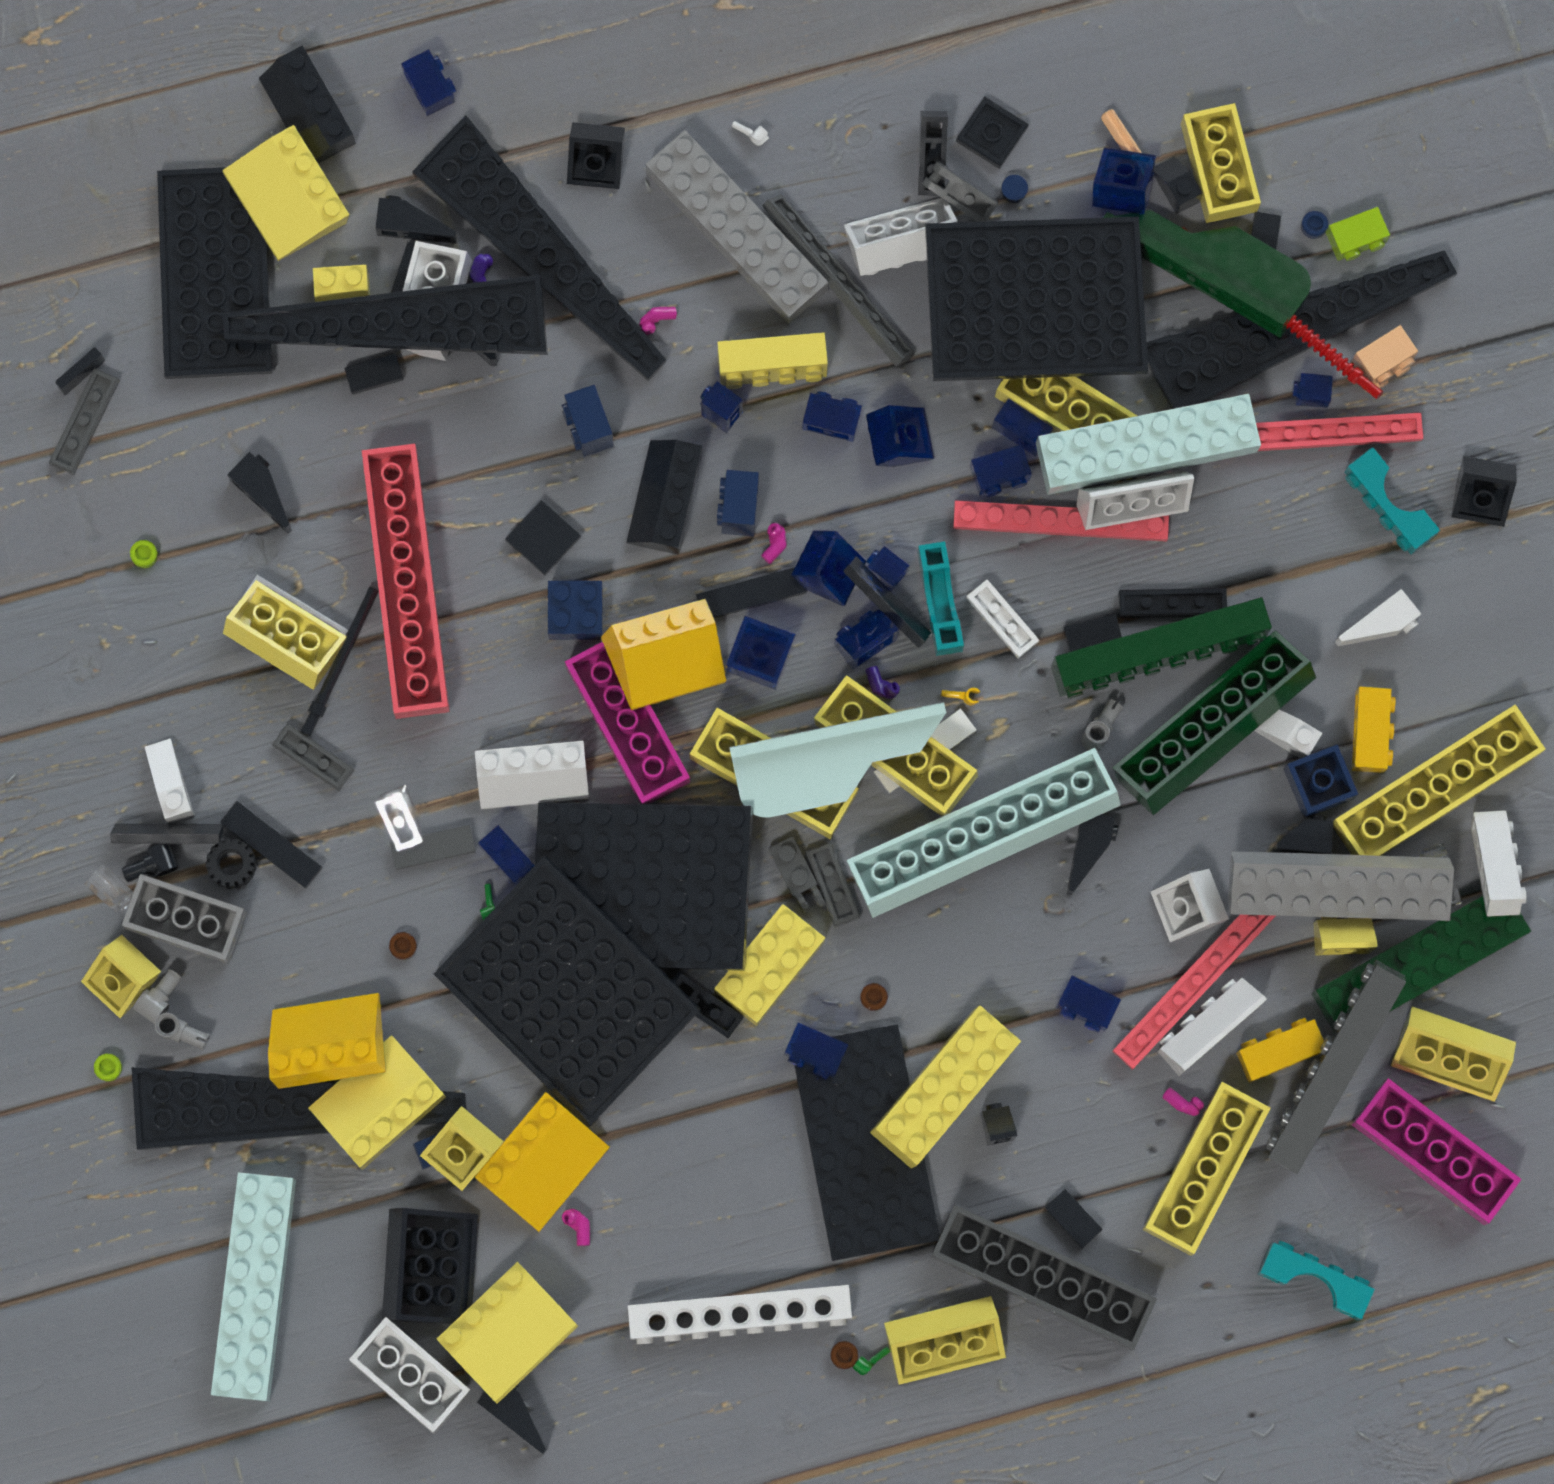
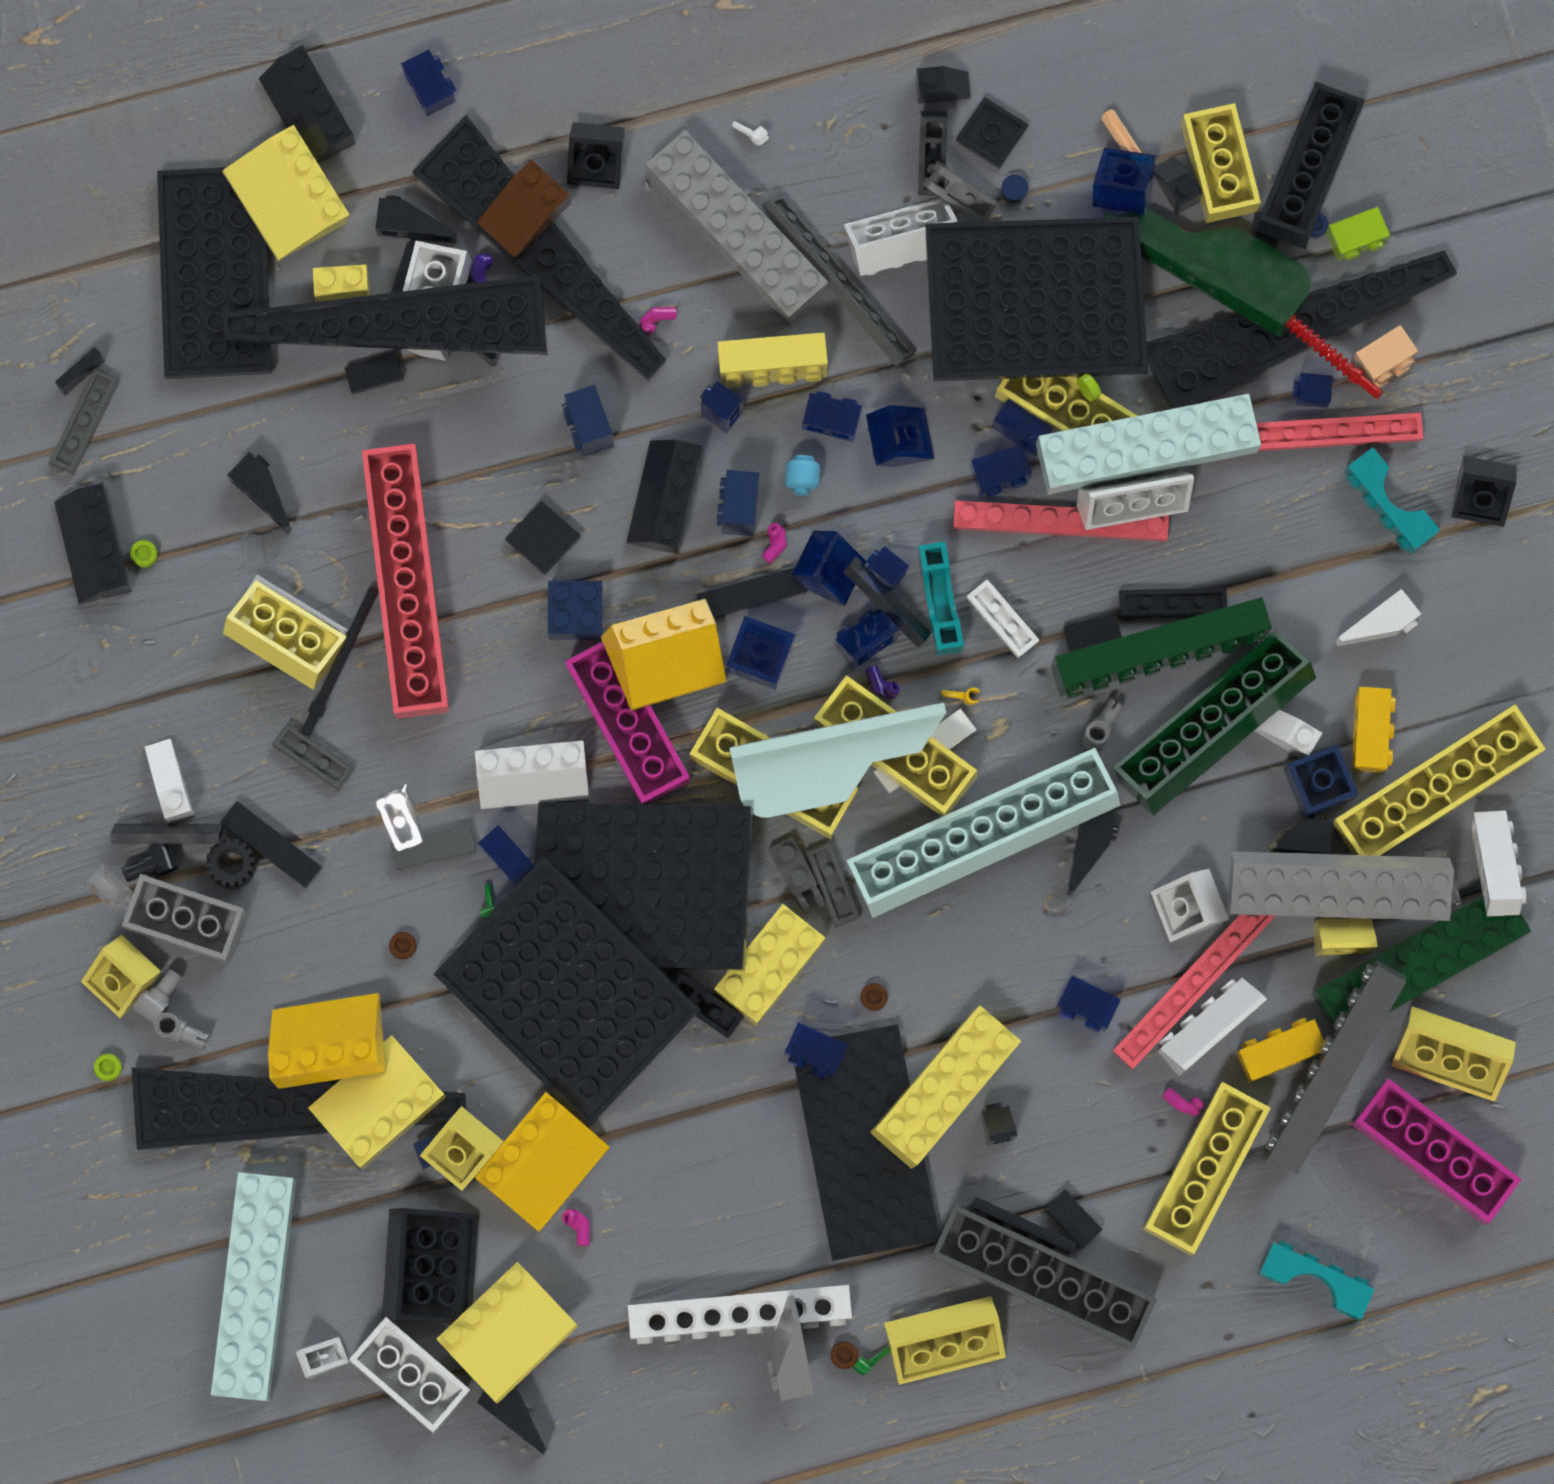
none -> black slope [54,483,132,605]
none -> white slope [296,1337,349,1379]
none -> reddish brown slope [477,159,571,259]
none -> light grey slope [766,1295,814,1401]
none -> medium azure head [785,455,820,496]
none -> black slope [915,66,971,104]
none -> black plate [970,1197,1077,1256]
none -> lime tile [1077,374,1101,402]
none -> black brick [1256,81,1365,249]

